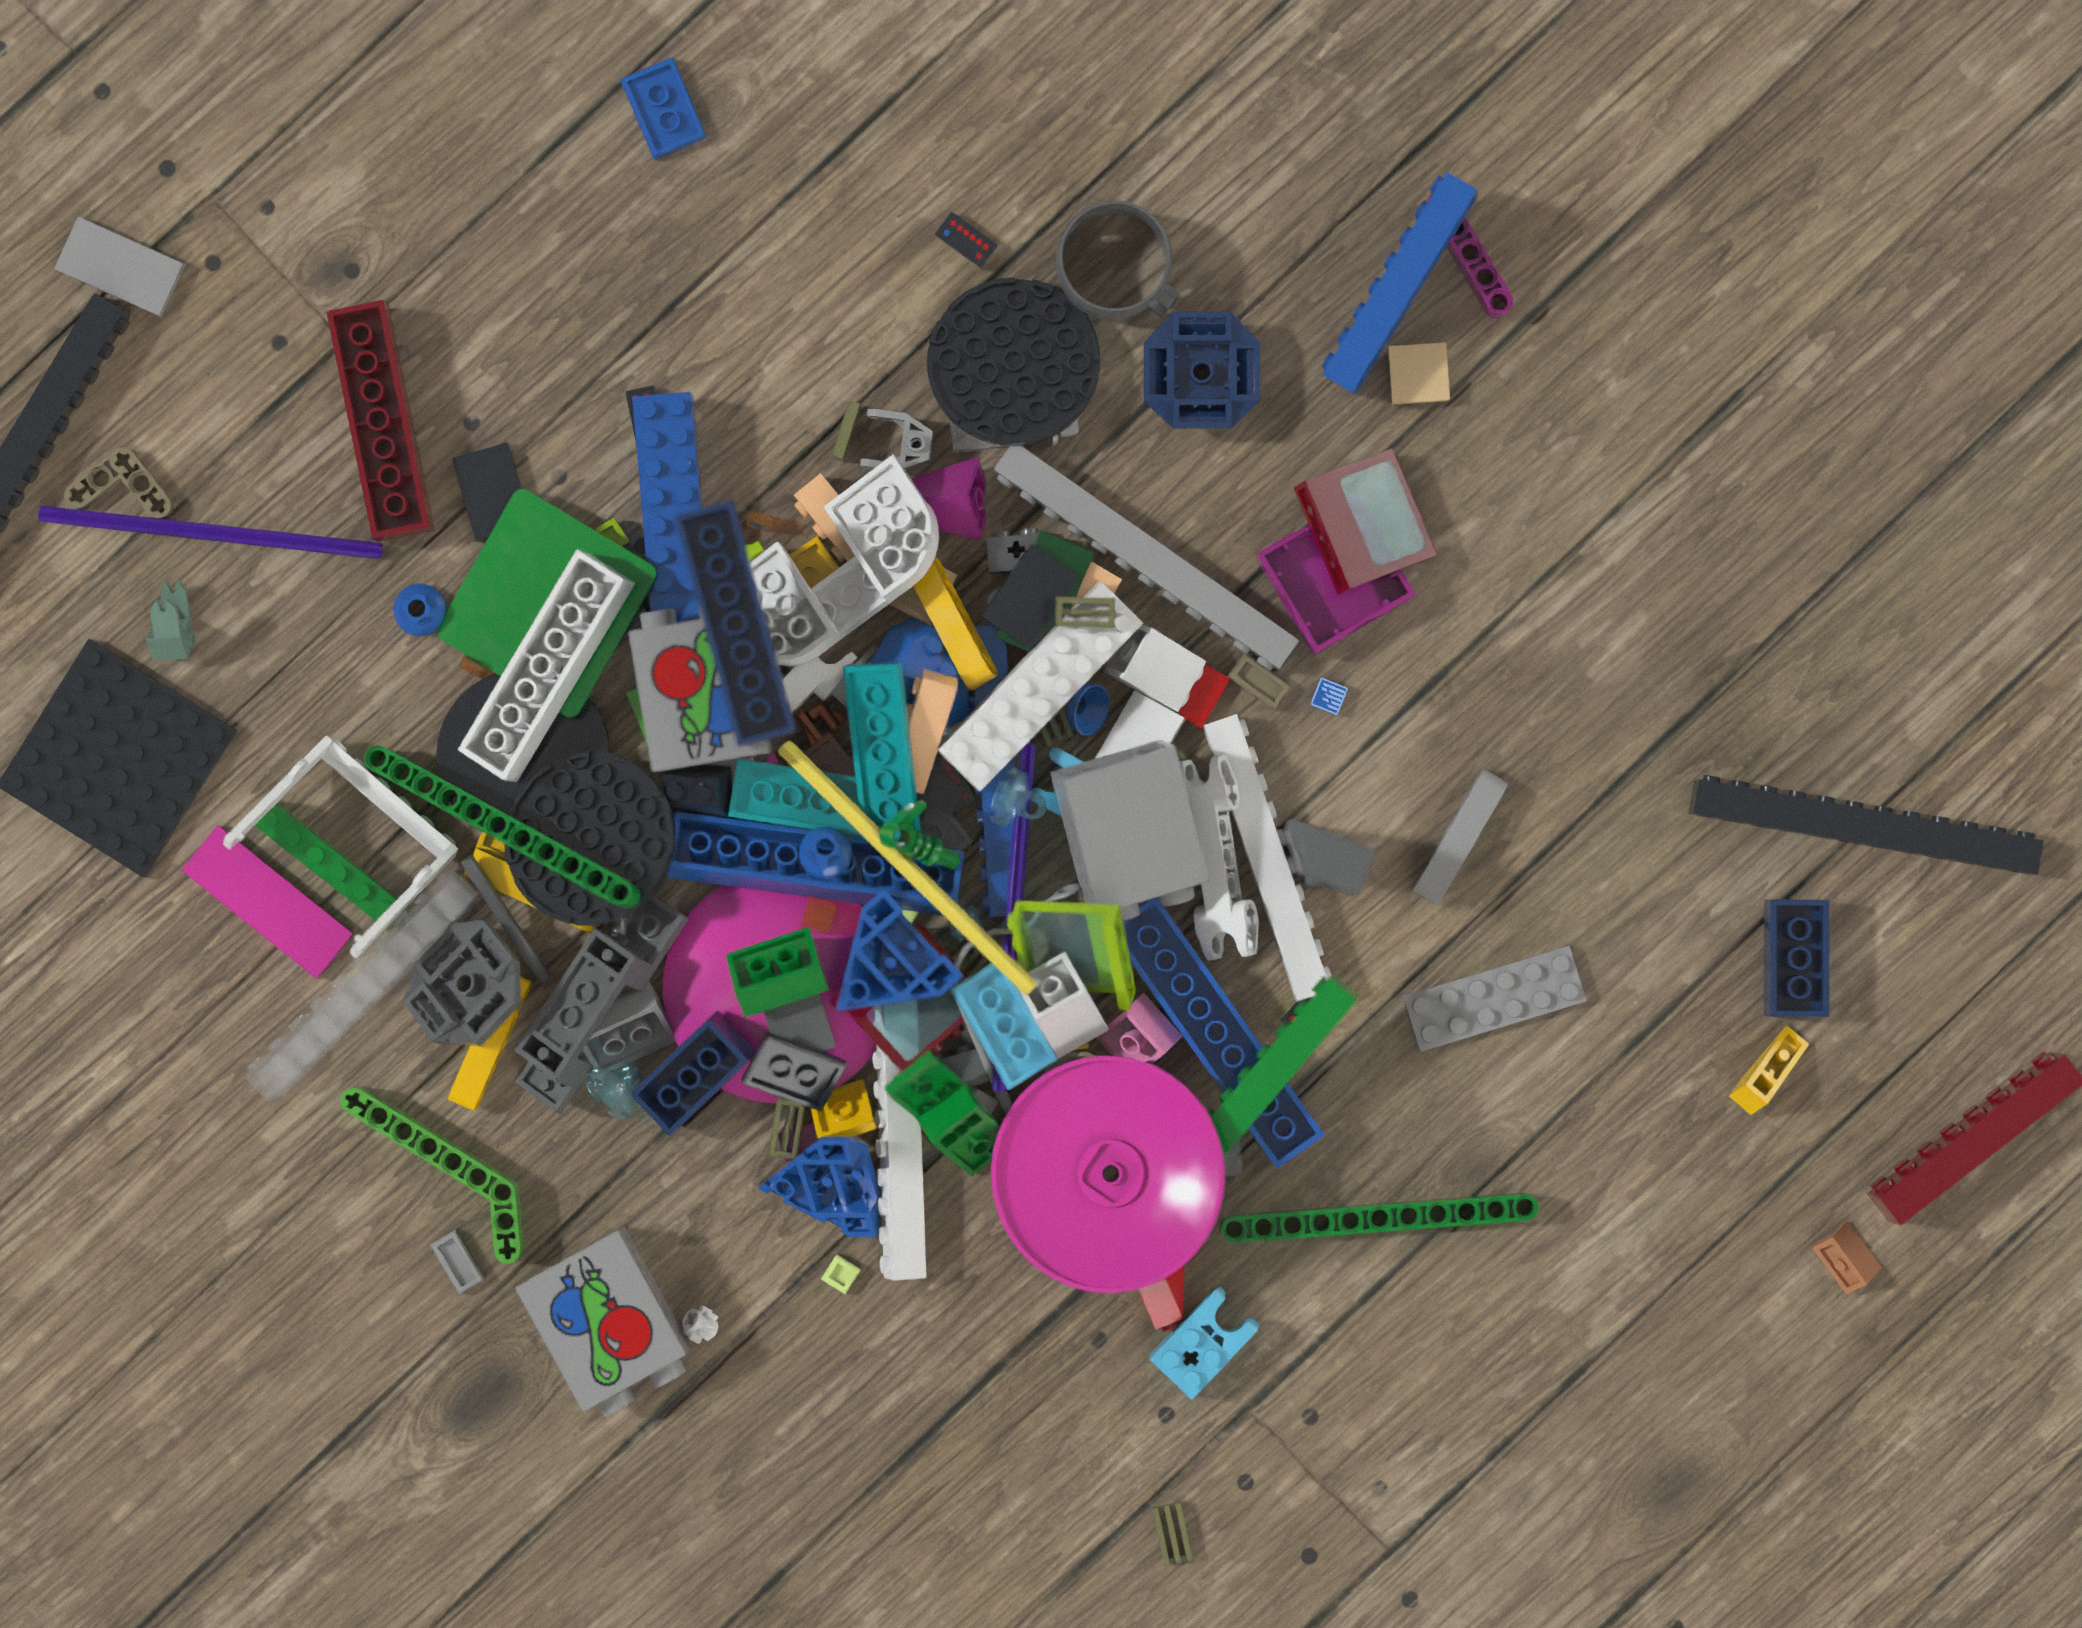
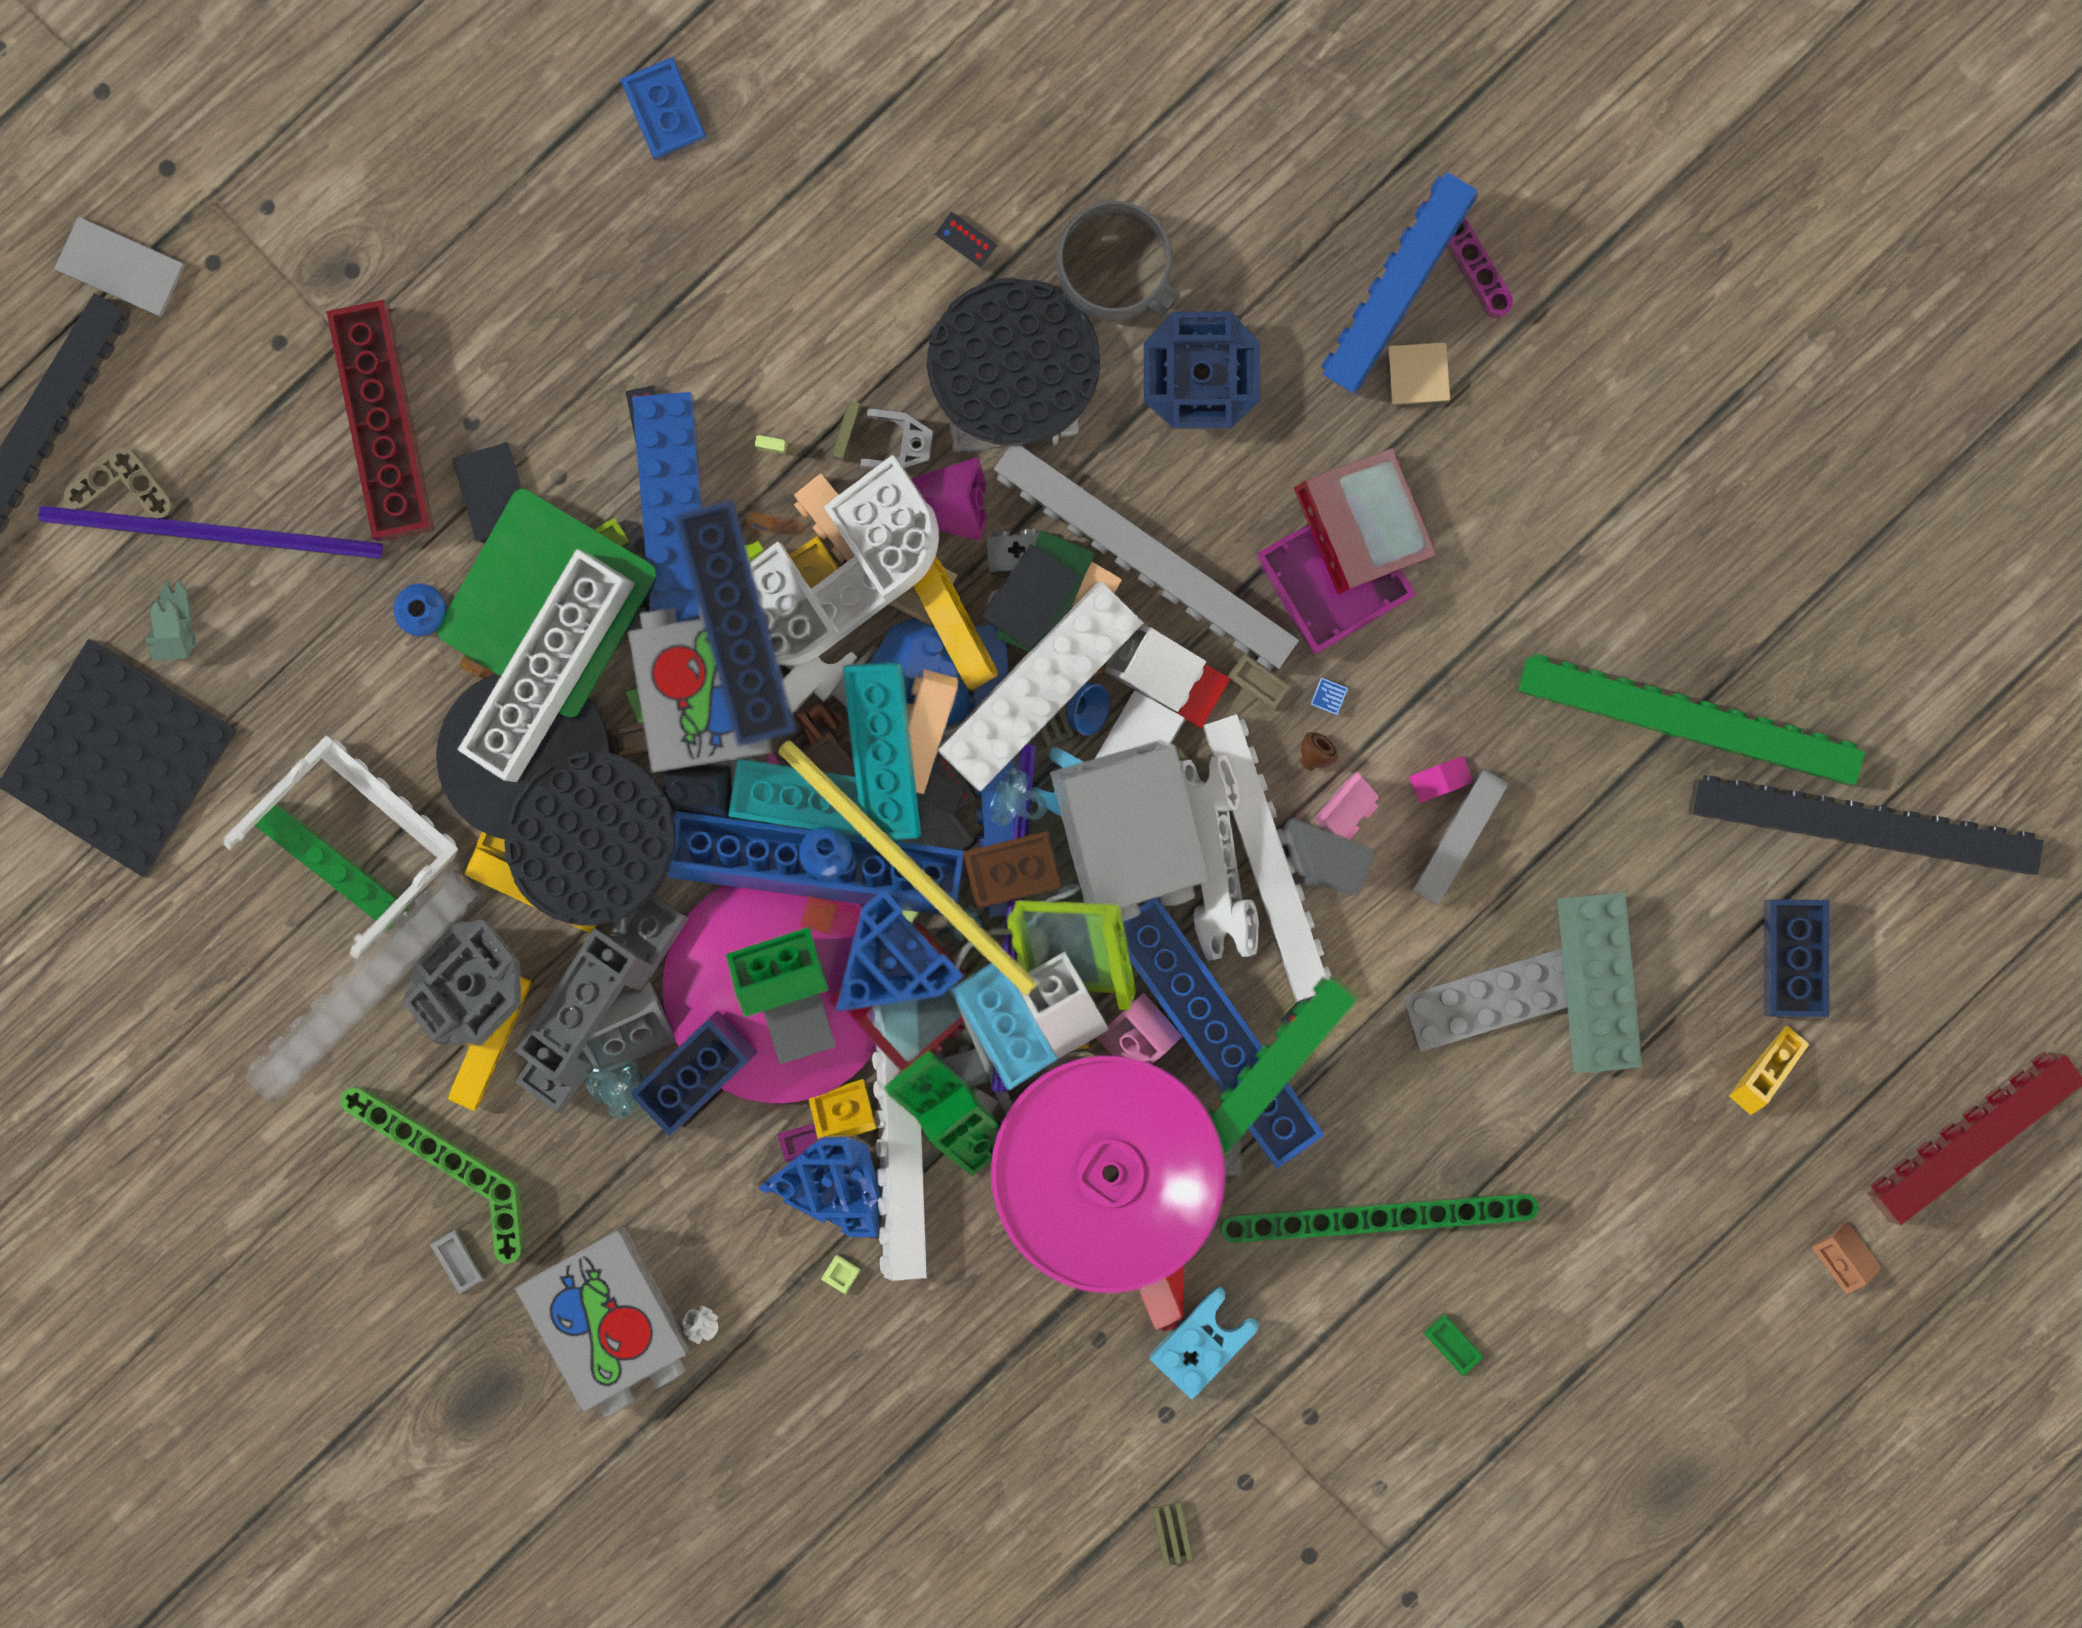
dark pink tile [181,825,354,979] -> none
green beam [364,745,640,909] -> none
dark grey piece [461,855,551,983] -> none
tile [742,1031,847,1112] -> none
olive tile [768,1097,805,1159] -> none
green piece [879,801,960,869] -> none
olive tile [1055,597,1115,628] -> none
none -> dark brown tile [607,722,649,757]
none -> yellowish green tile [755,435,787,455]
none -> reddish brown tile [963,831,1062,909]
none -> reddish brown brick [1300,732,1338,771]
none -> bright pink slope [1313,772,1379,840]
none -> dark pink slope [1409,756,1474,803]
none -> green tile [1423,1313,1484,1376]
none -> green brick [1516,654,1865,786]
none -> sand green brick [1557,892,1642,1073]

